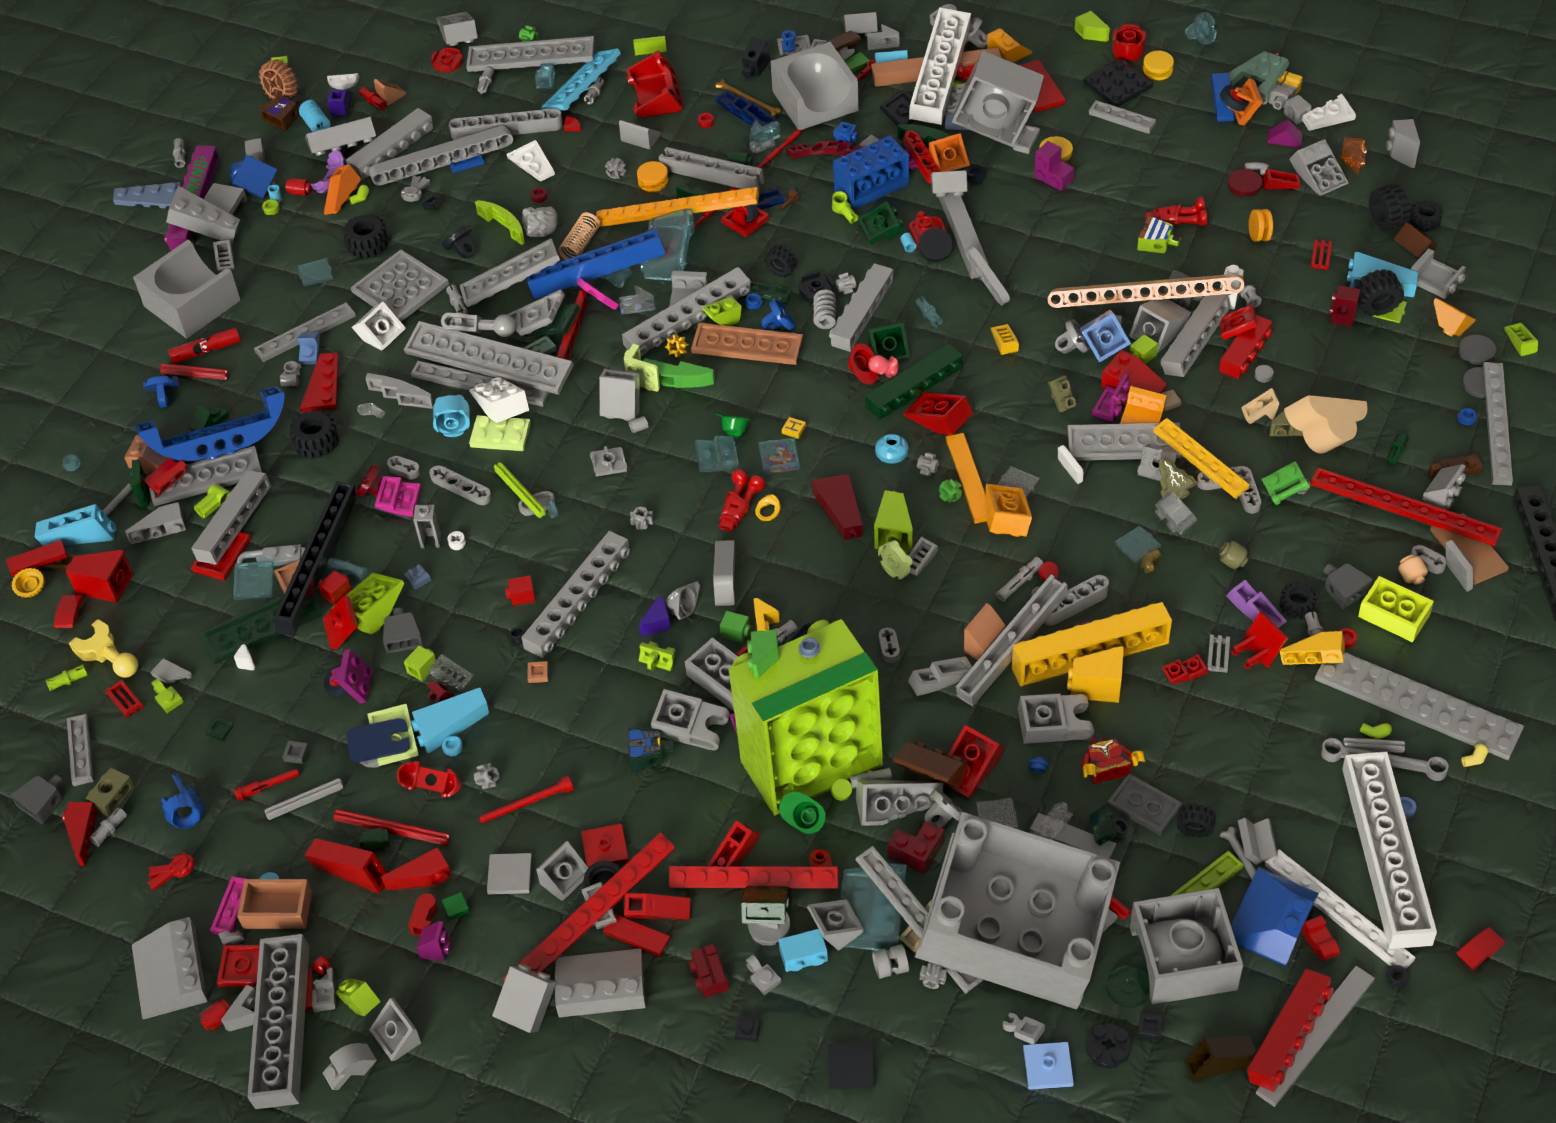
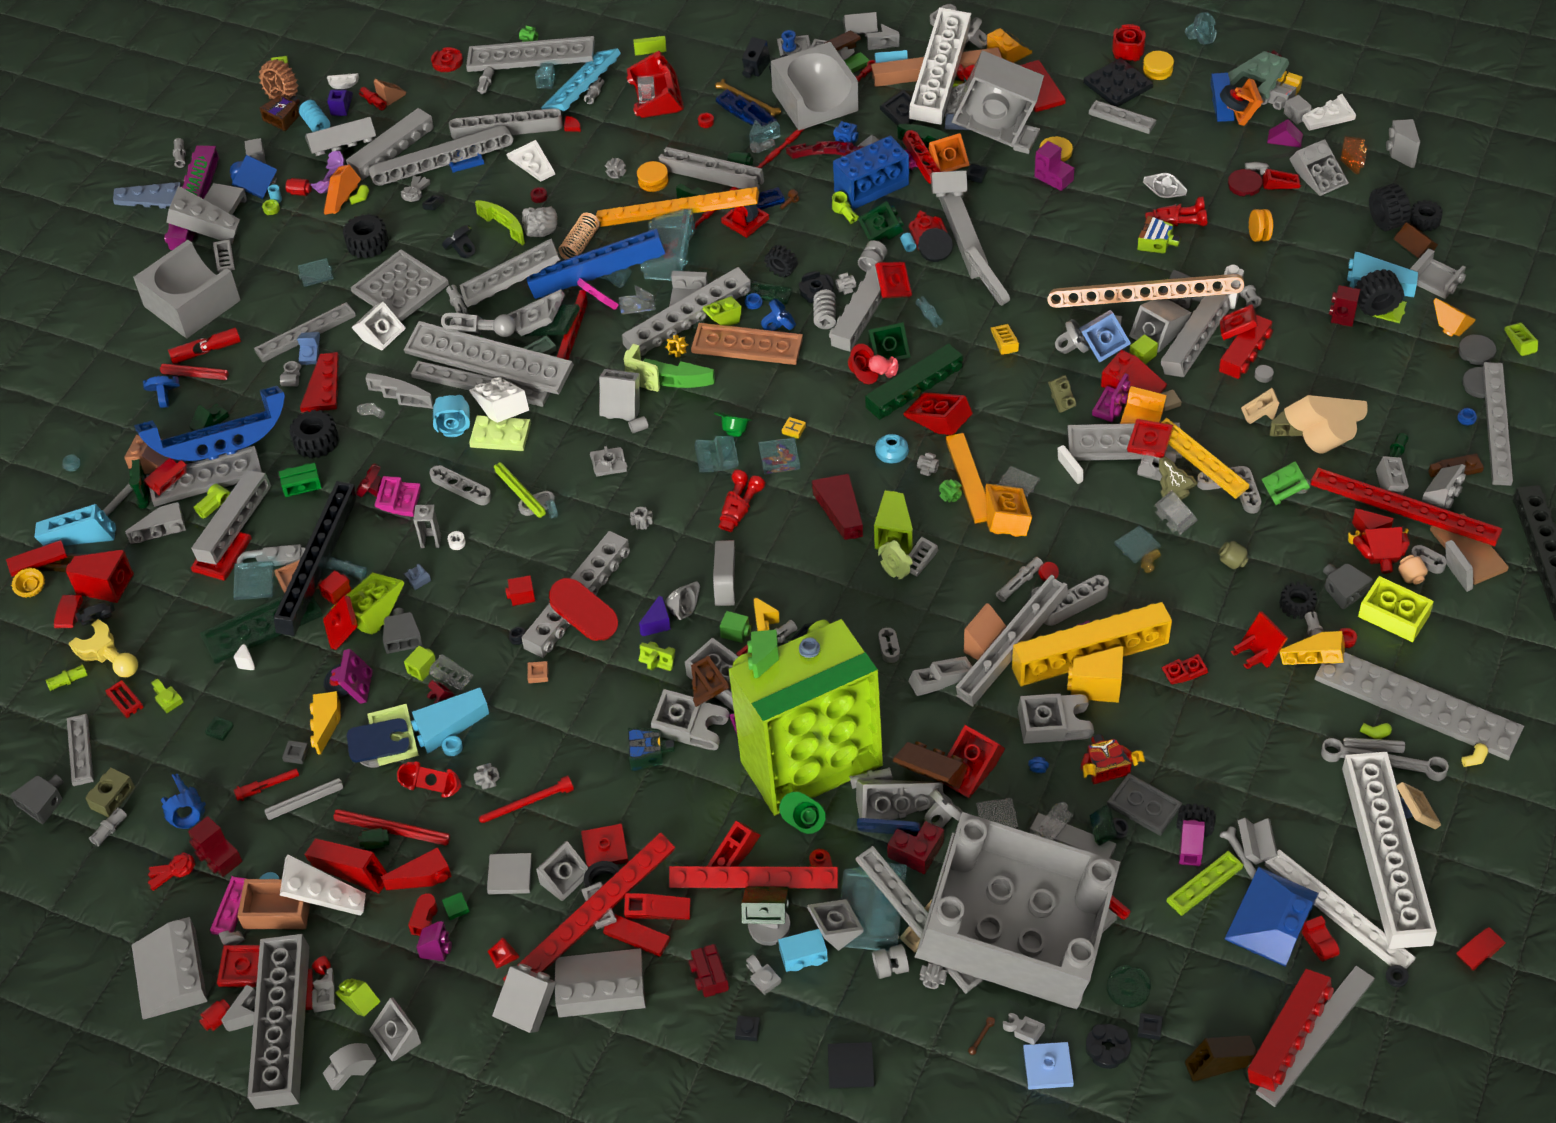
red slope [63,802,98,866] -> none
light grey tile [151,658,193,684] -> none
light grey beam [387,456,421,480] -> none
light grey slope [436,12,478,46] -> none
light grey slope [619,120,662,150] -> none
yellow piece [755,494,781,521] -> none
lime tile [831,779,852,801] -> none
lime slope [1075,11,1110,42] -> none
light grey piece [1130,888,1243,1005] -> none
light grey tile [1207,634,1230,673] -> none
medium lavender slope [1227,580,1287,628] -> none
red tile [1310,239,1332,270] -> none
none -> black plate [75,602,115,626]
none -> dark red brick [188,816,243,877]
none -> green brick [279,463,322,497]
none -> white wing [280,855,366,916]
none -> yellow slope [310,691,341,755]
none -> red slope [488,938,519,968]
none -> red tile [549,578,618,641]
none -> clear slope [637,76,655,103]
none -> reddish brown wing [691,655,729,707]
none -> dark blue piece [857,818,921,836]
none -> light grey wheel [858,240,887,272]
none -> red plate [875,262,912,298]
none -> reddish brown hinge [968,1017,995,1055]
none -> red plate [1127,419,1173,458]
none -> light grey hat [1143,172,1187,198]
none -> magenta slope [1179,820,1205,866]
none -> red torso [1348,527,1410,574]
none -> red slope [1352,508,1394,534]
none -> light grey hinge [1376,456,1409,495]
none -> tan tile [1396,782,1441,829]

